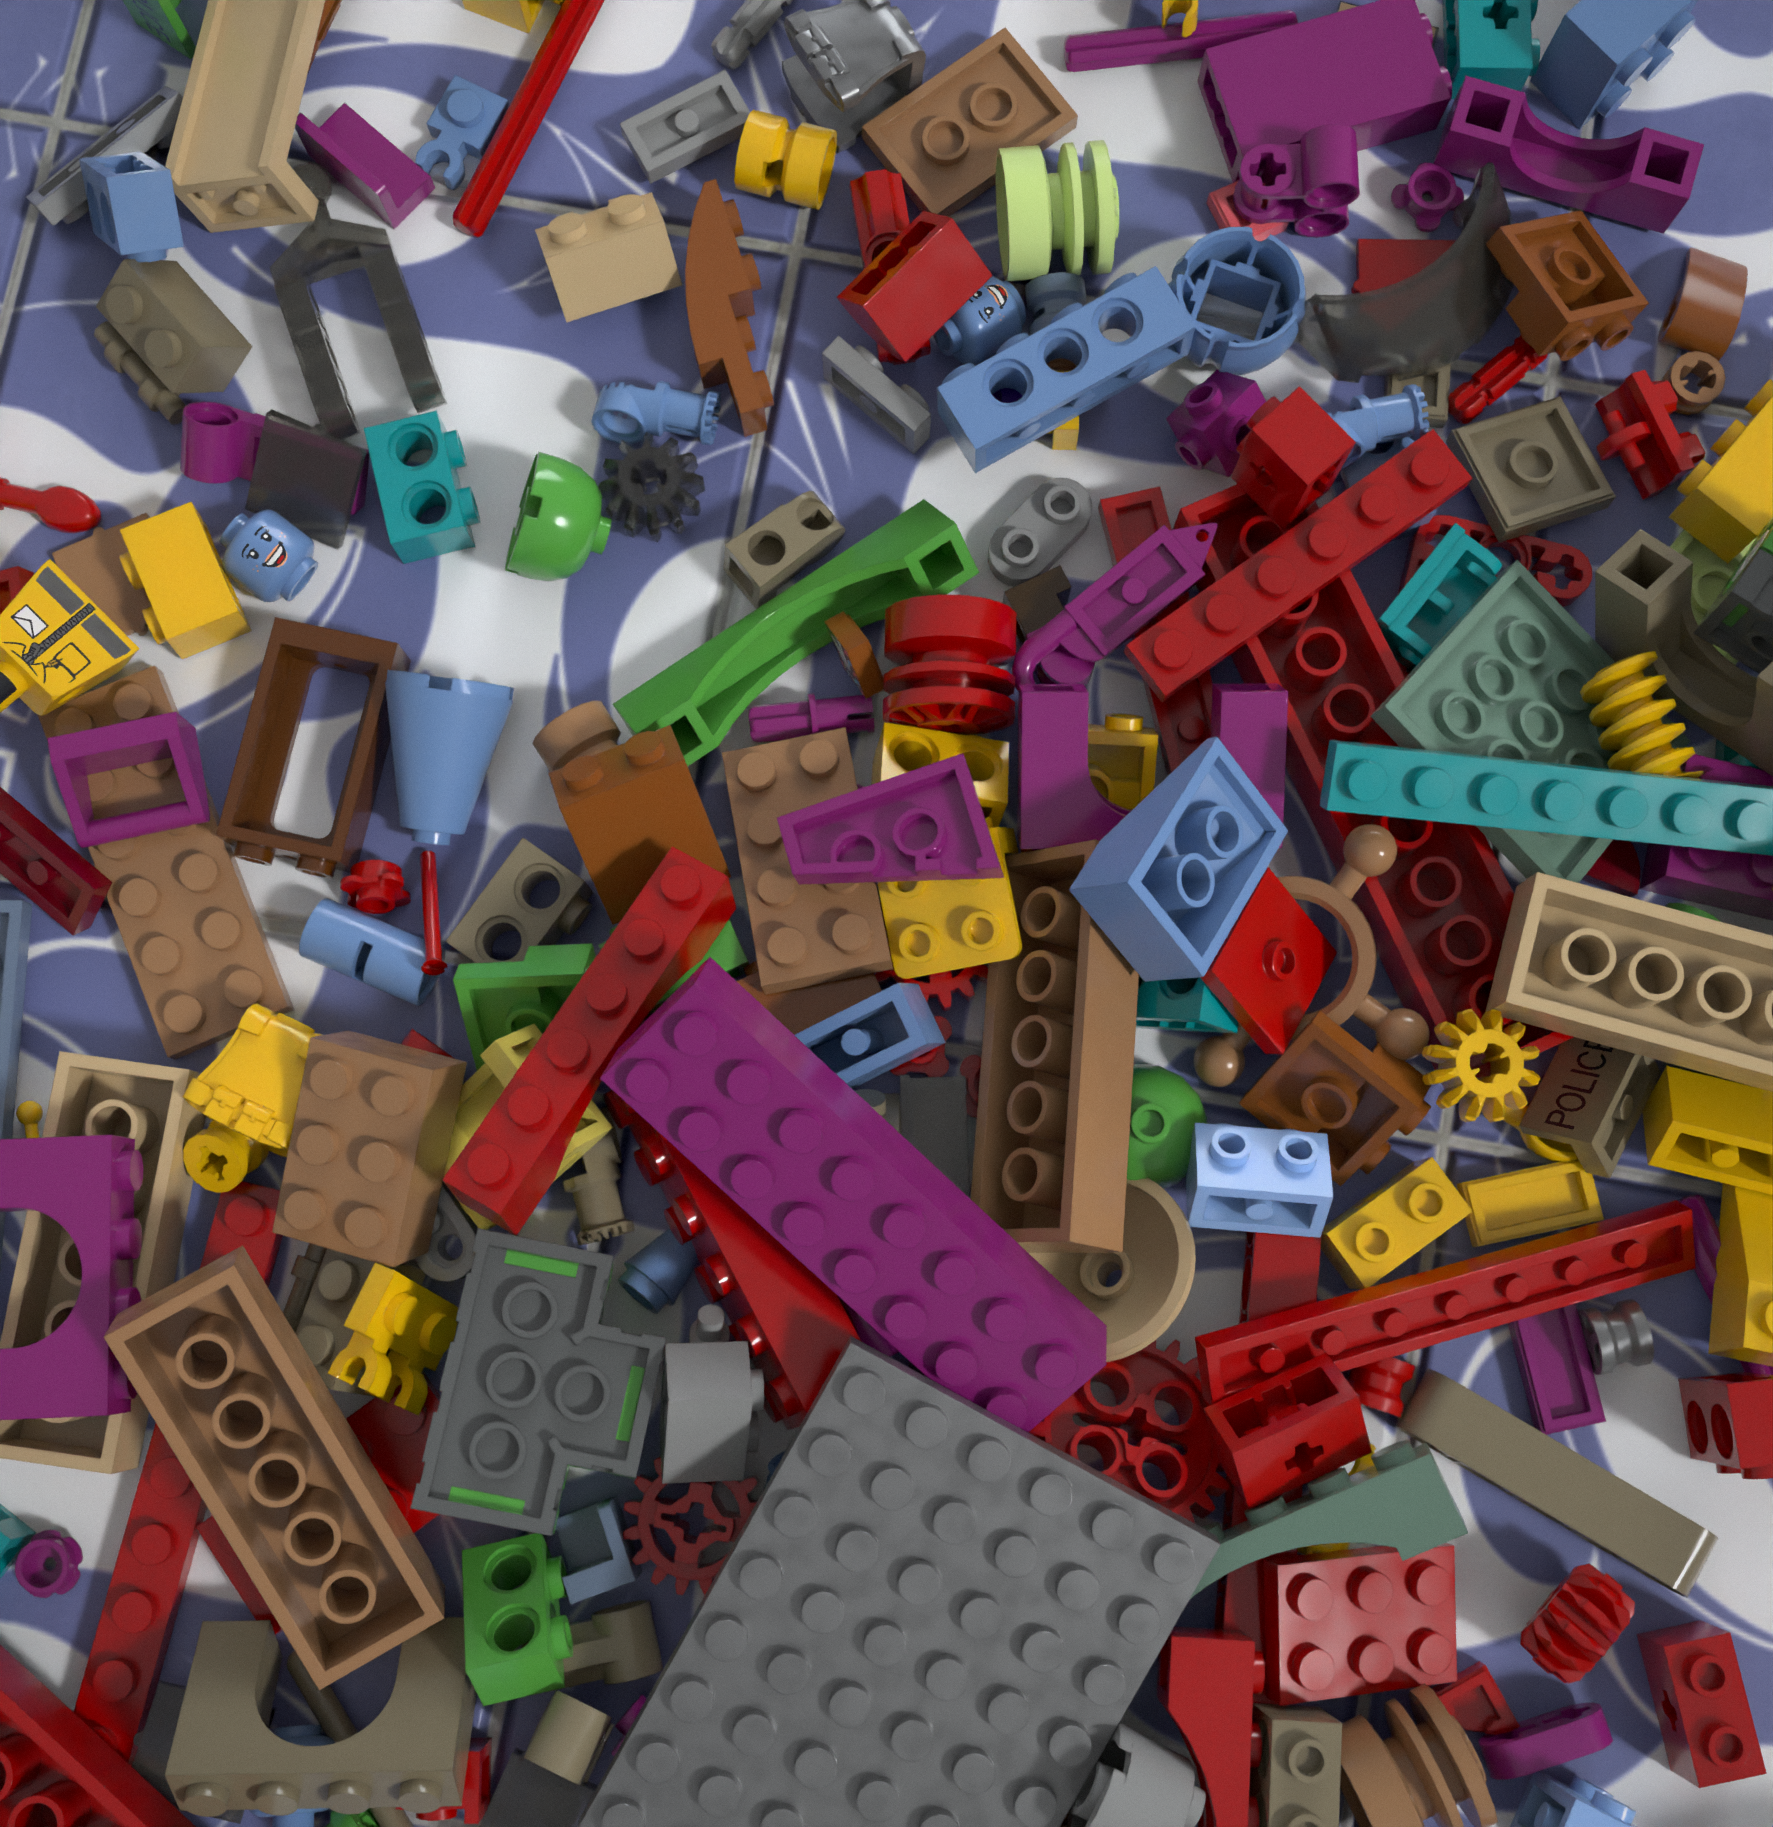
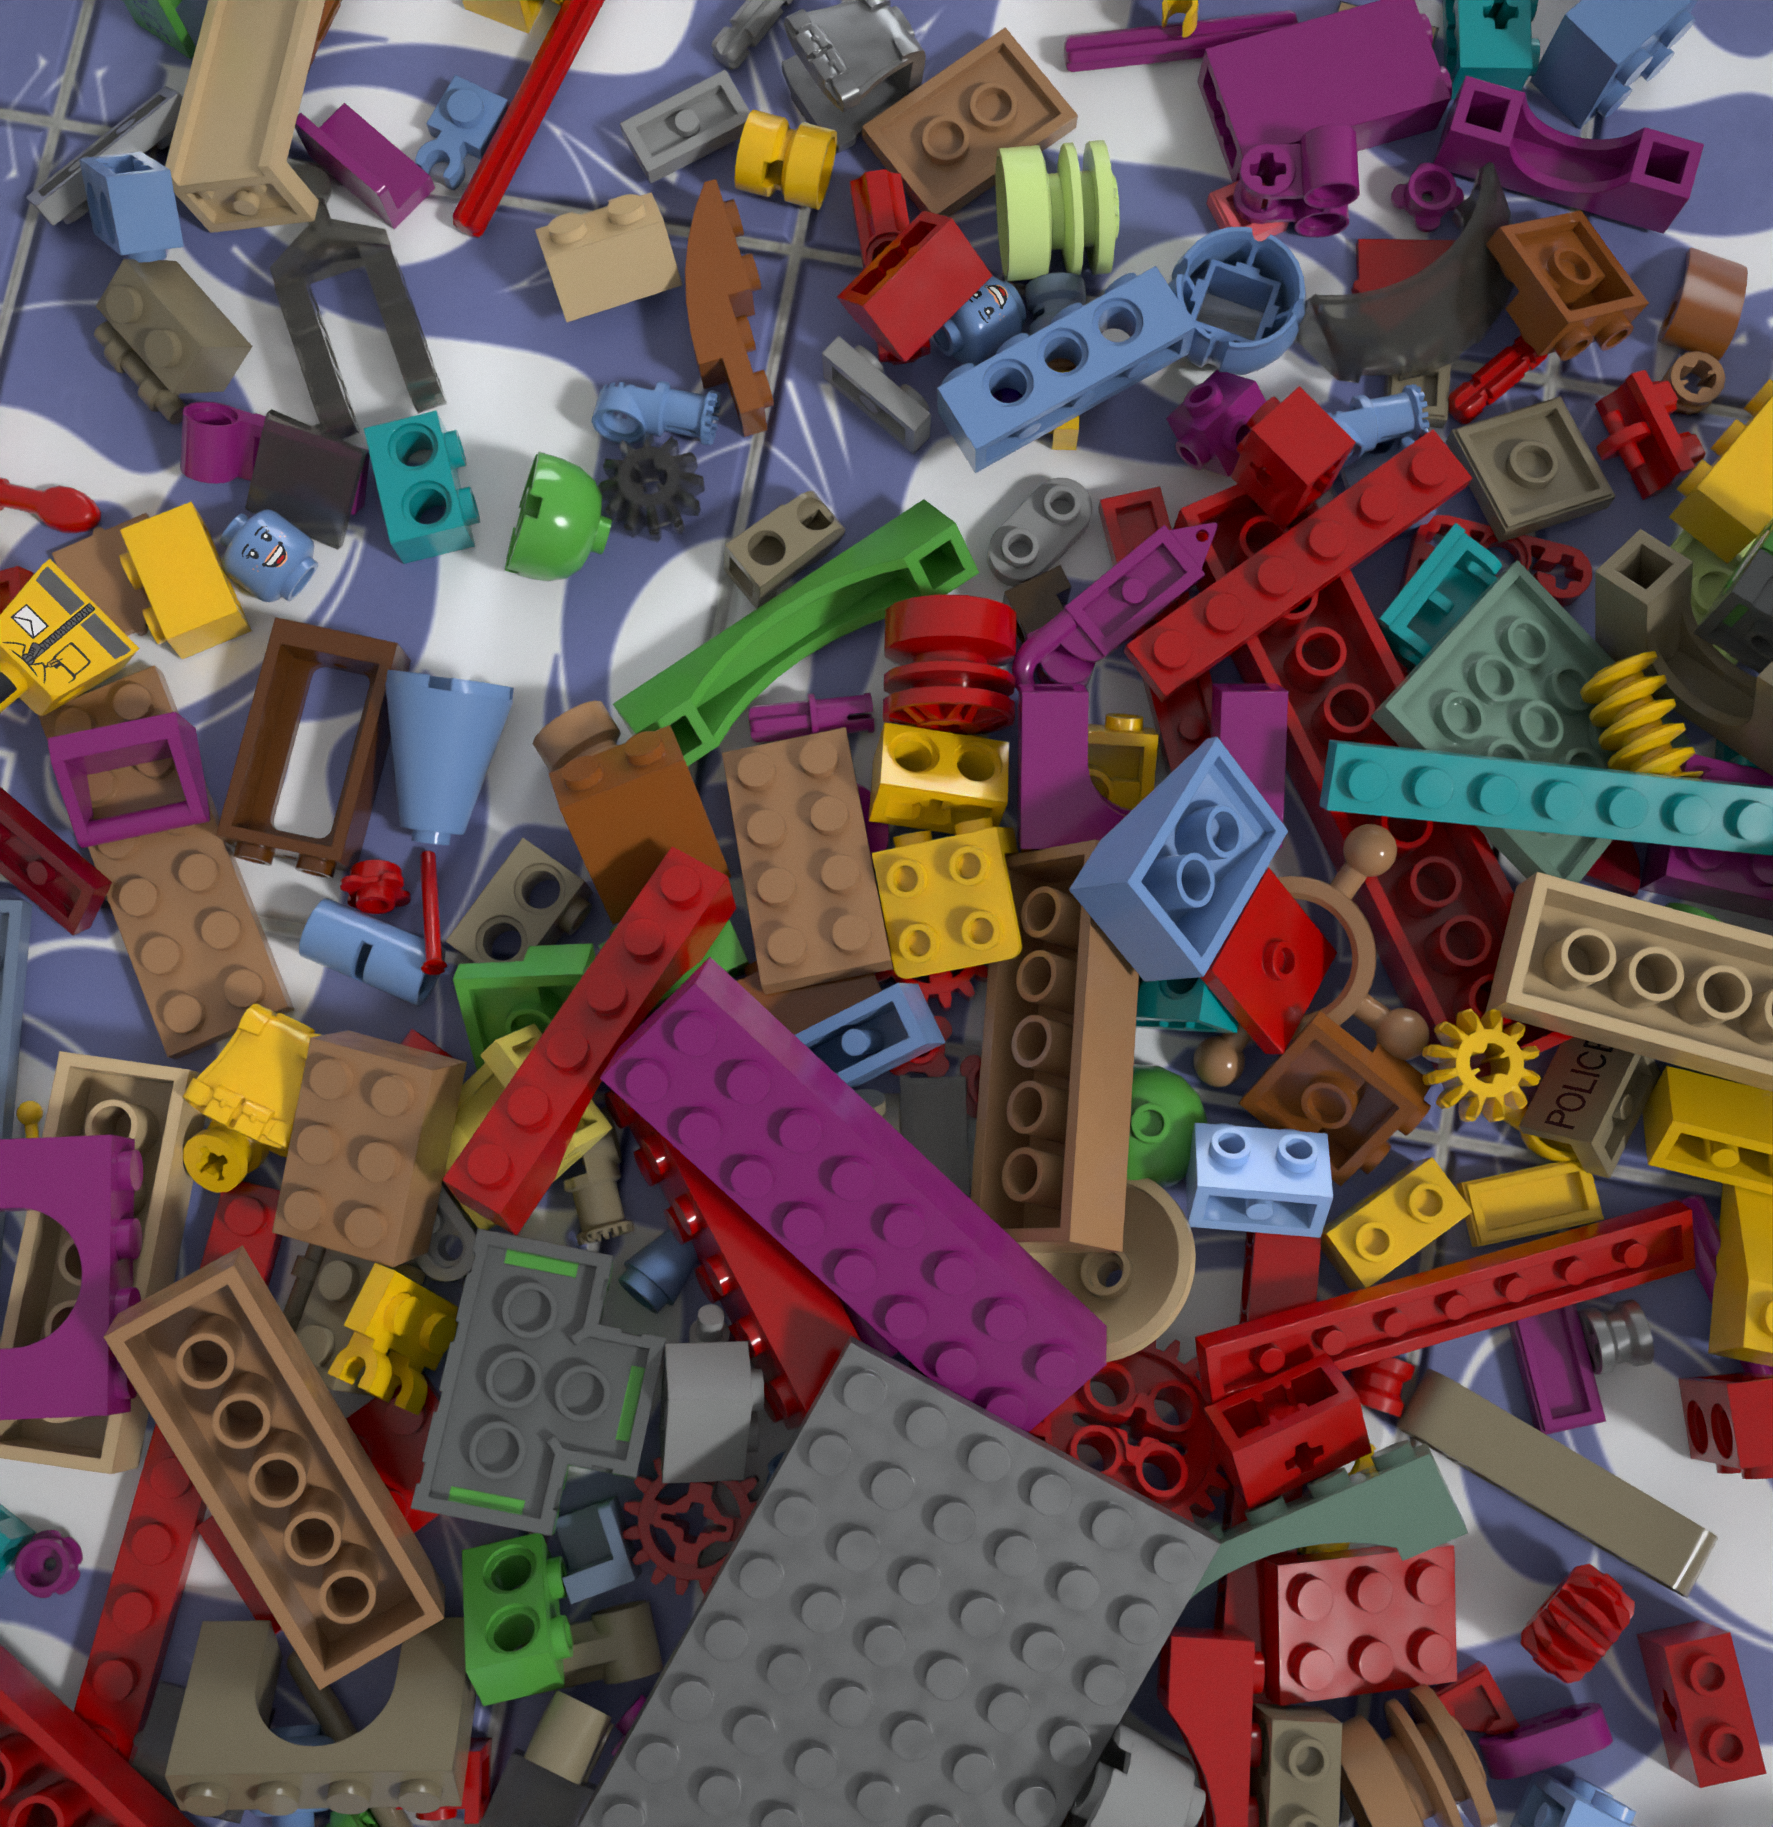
magenta wing [777,753,1004,885] -> none
dark orange tile [824,611,884,699] -> none

